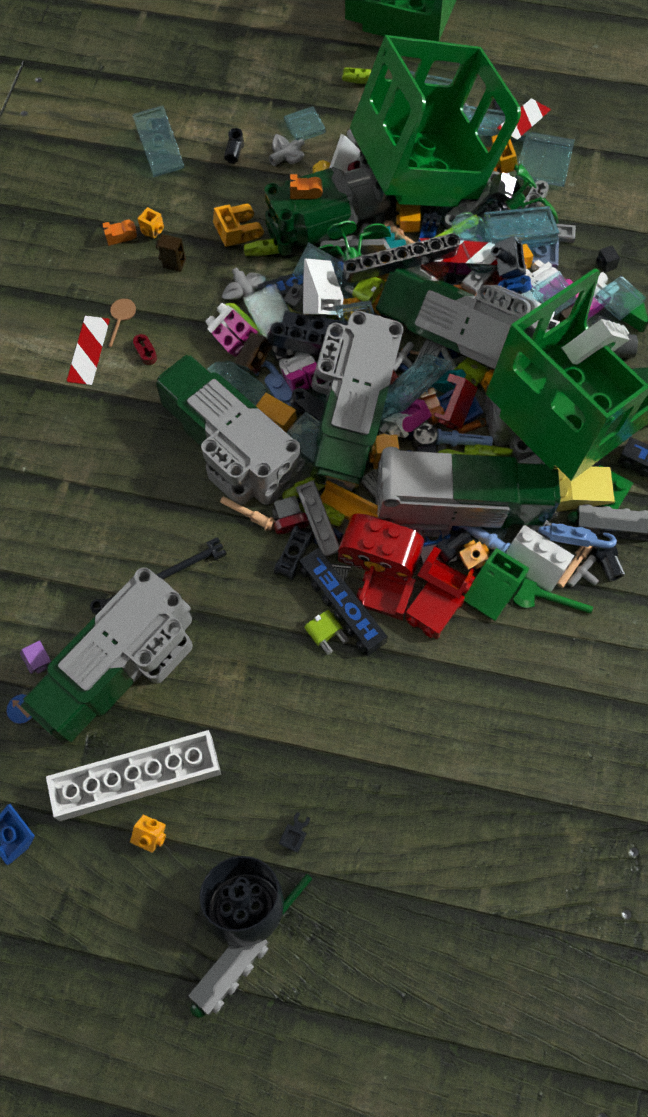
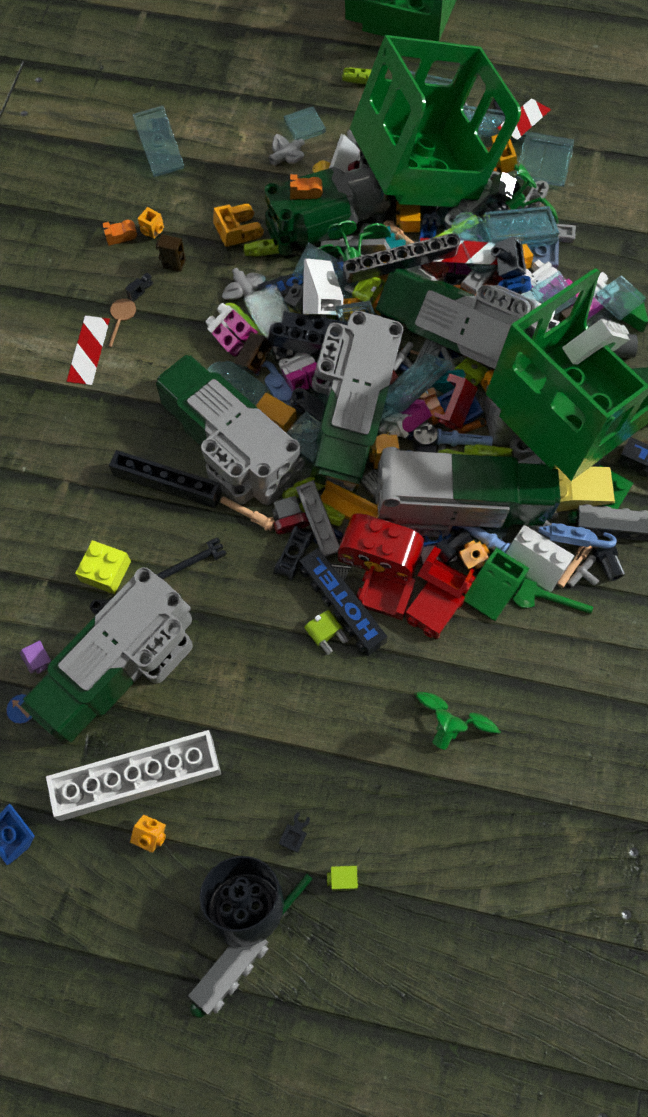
dark red beam [133,334,157,365] -> none
black piece [224,128,244,164] -> none
black plate [596,245,620,273] -> none
none -> neon yellow brick [75,540,131,595]
none -> black brick [109,450,222,508]
none -> black plate [125,273,154,302]
none -> lime brick [327,866,358,891]
none -> green plant [414,692,501,750]

